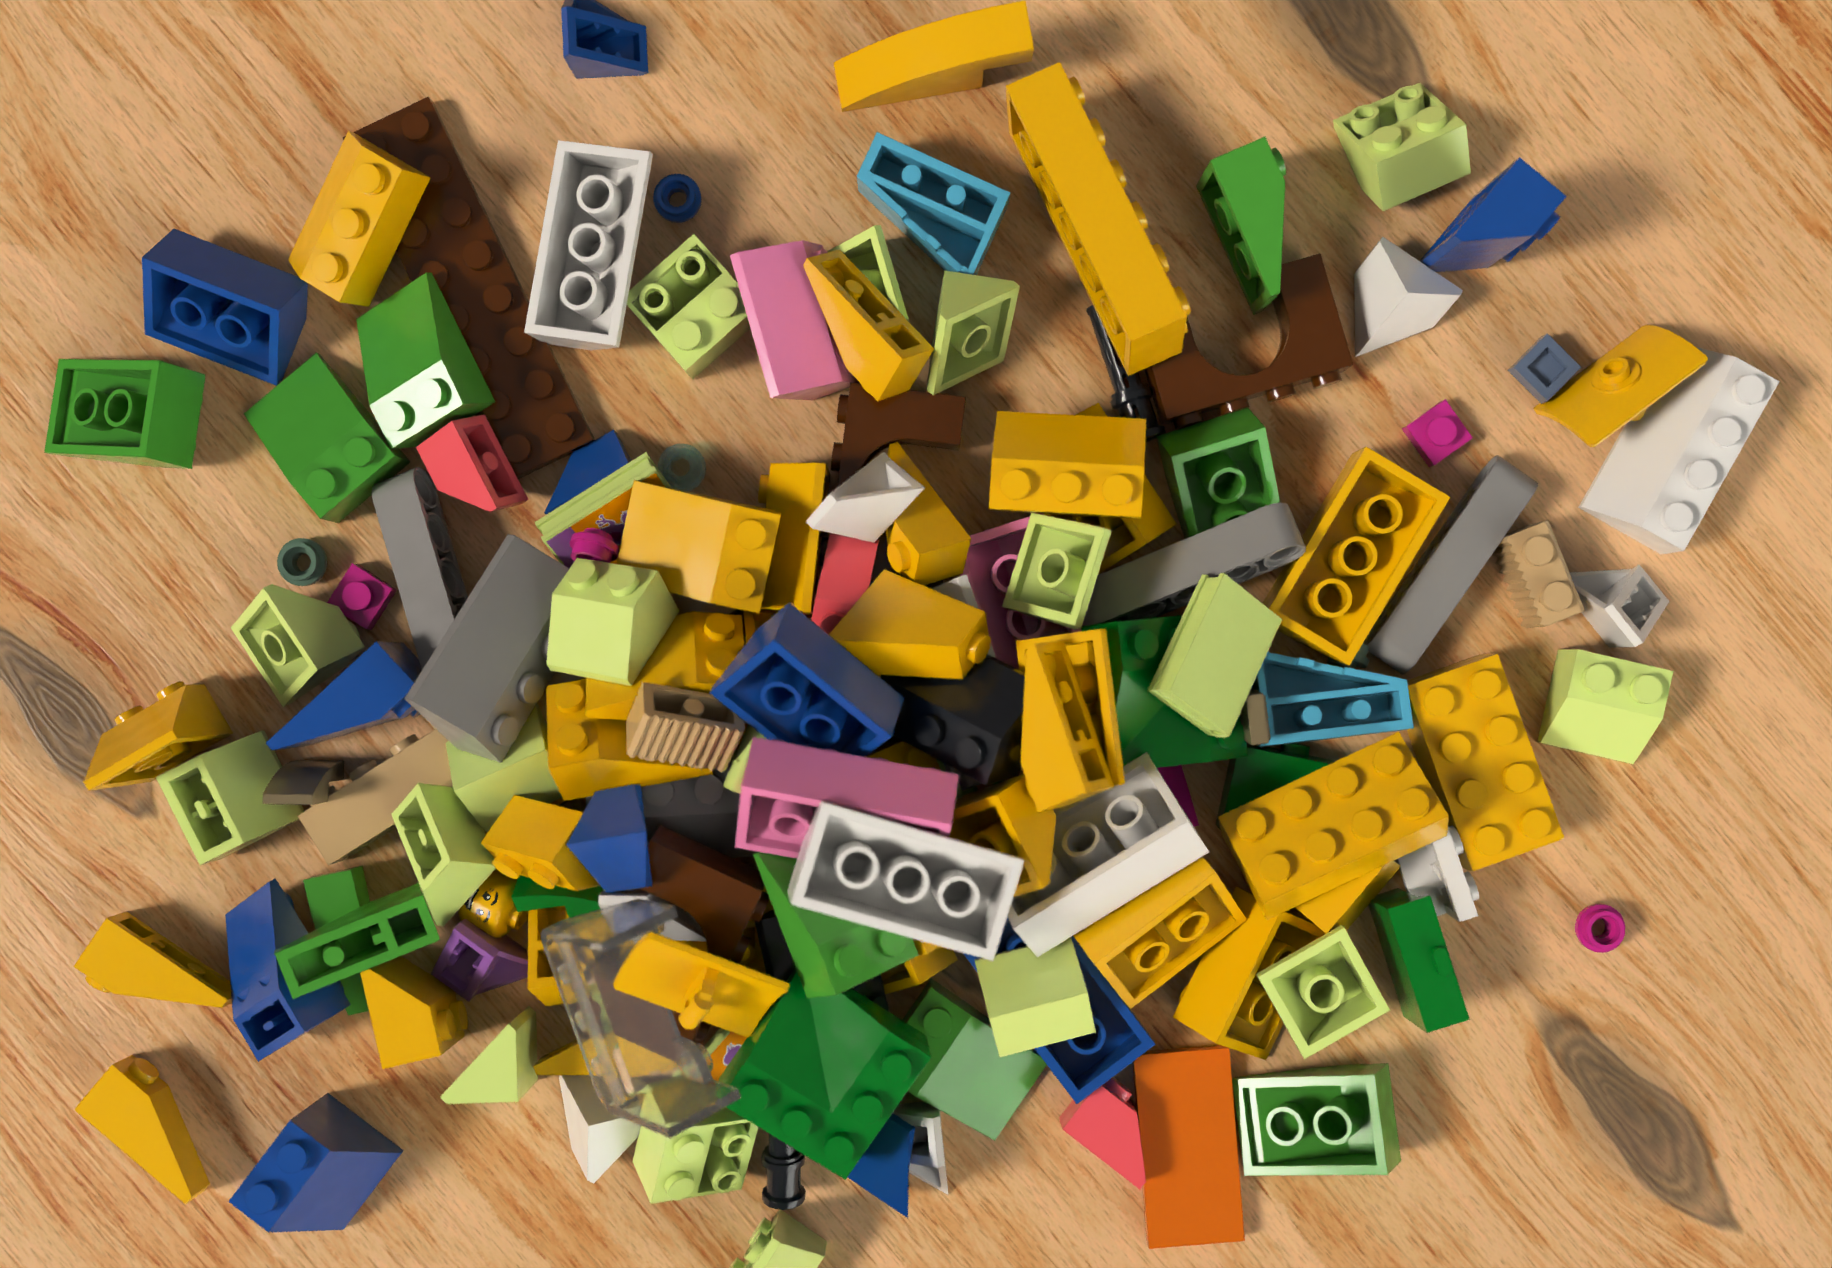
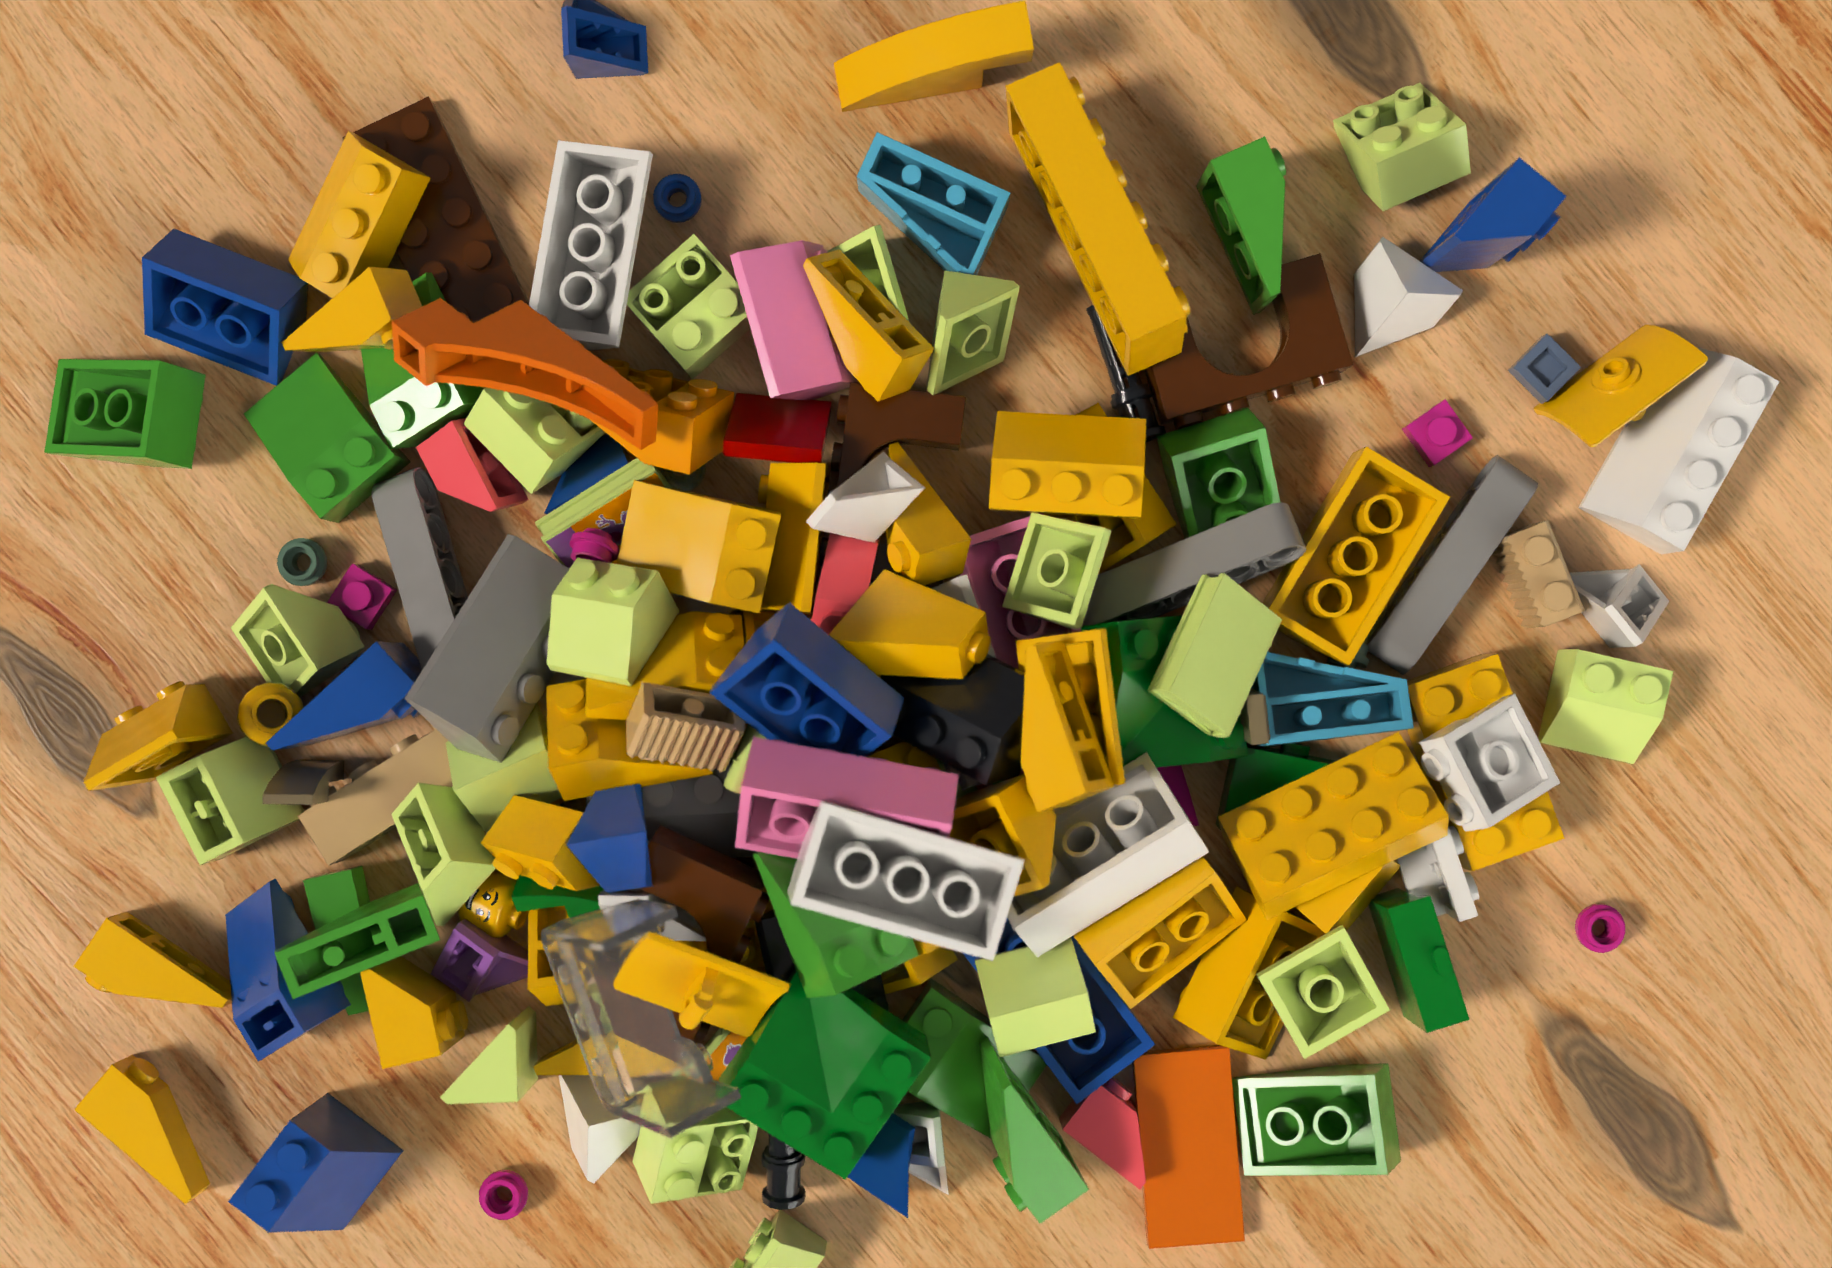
none -> yellow head [237,682,304,746]
none -> yellow slope [282,267,422,352]
none -> orange arch [391,298,658,450]
none -> yellowish green slope [464,387,605,494]
none -> dark pink plate [479,1170,528,1220]
none -> light orange slope [591,359,734,475]
none -> red tile [723,393,831,463]
none -> bright green slope [979,1036,1089,1224]
none -> white plate [1419,694,1560,831]

